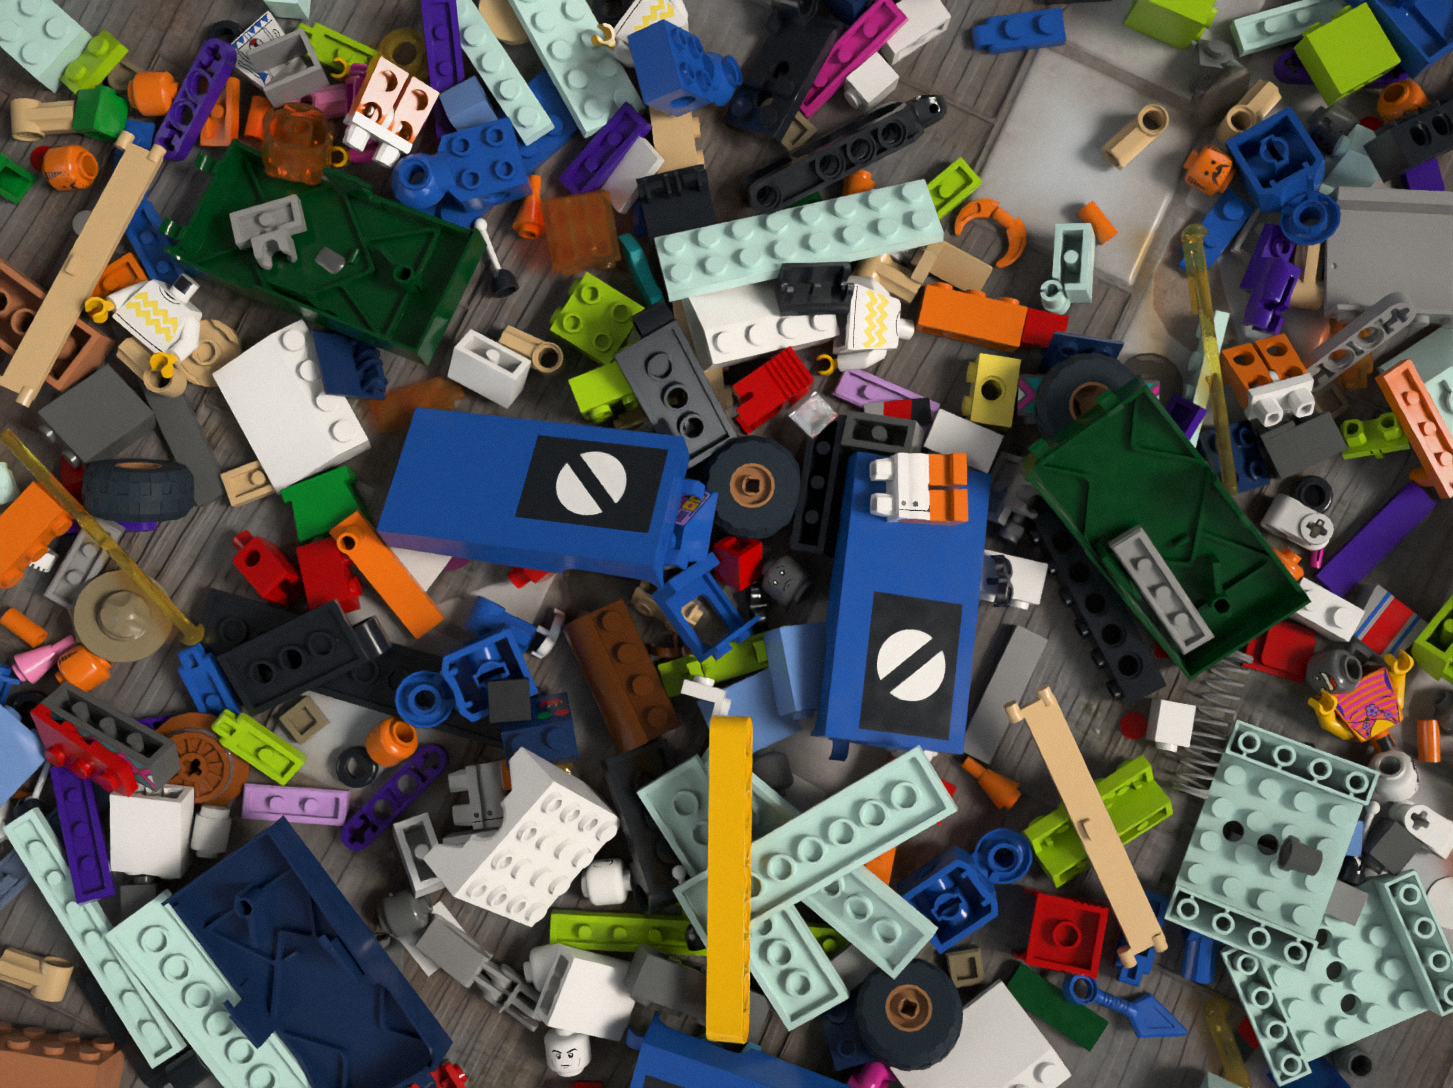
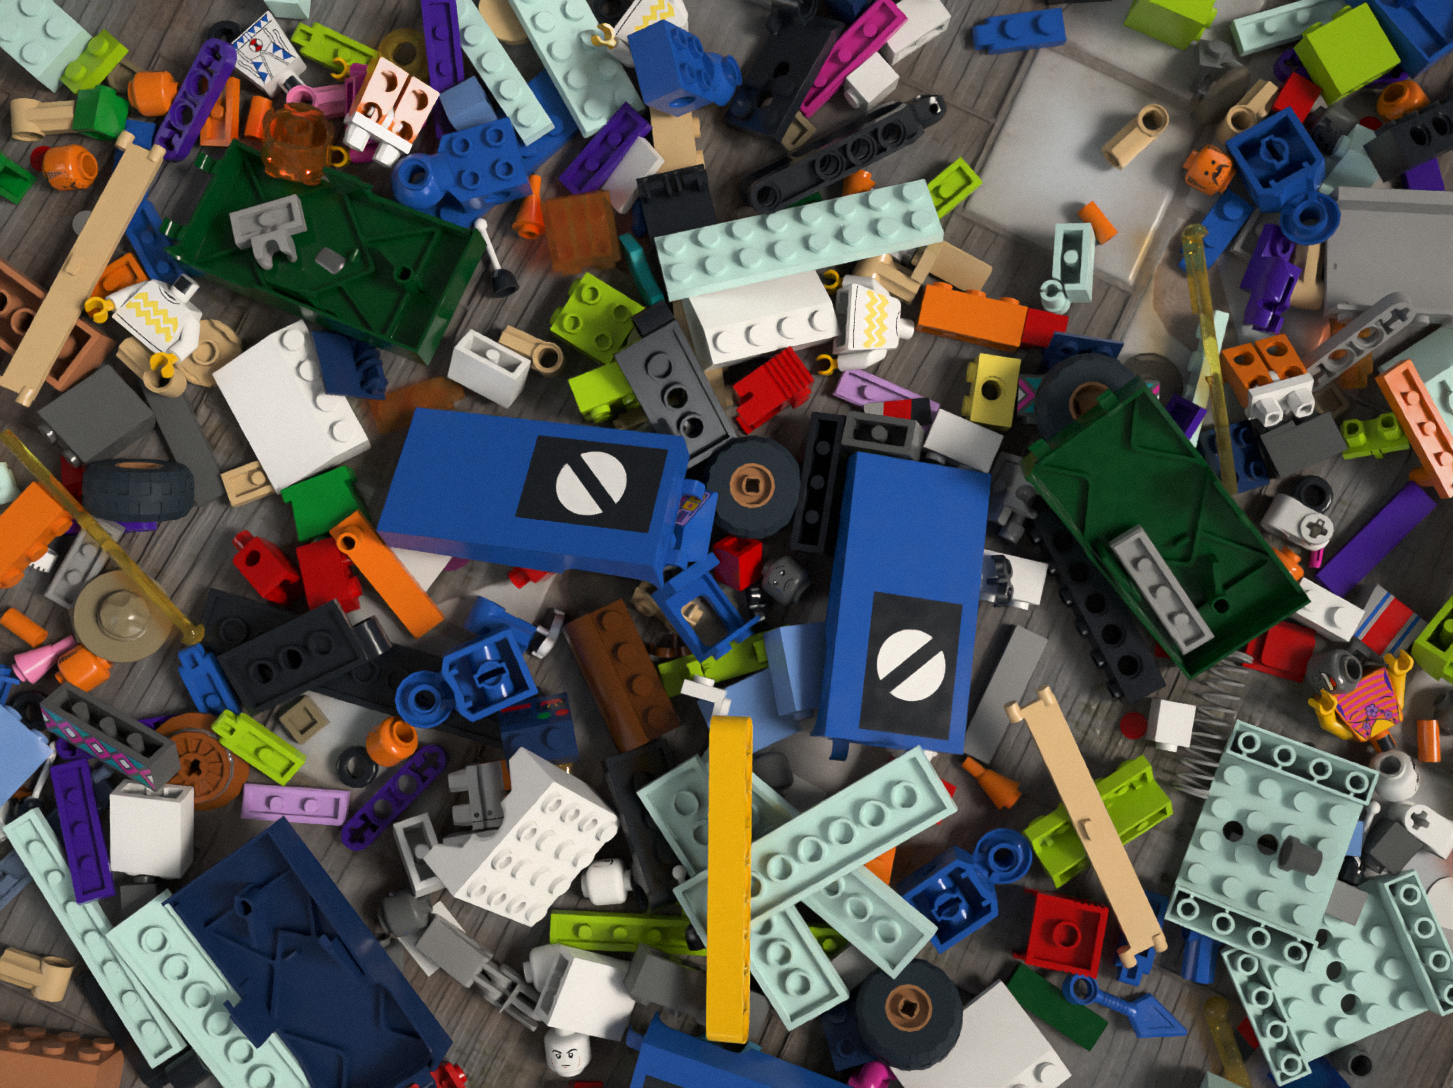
red wing [30,703,139,797] -> none
white brick [190,805,232,858] -> none
light grey piece [246,27,330,108] -> none
black piece [487,677,531,723] -> none
black hinge [774,262,855,316] -> none
clear plate [787,387,838,439] -> none
hips [870,453,968,526] -> none
dark tan tile [944,946,986,988] -> none
orange piece [954,198,1027,268] -> none
none -> red panel [1272,71,1323,123]

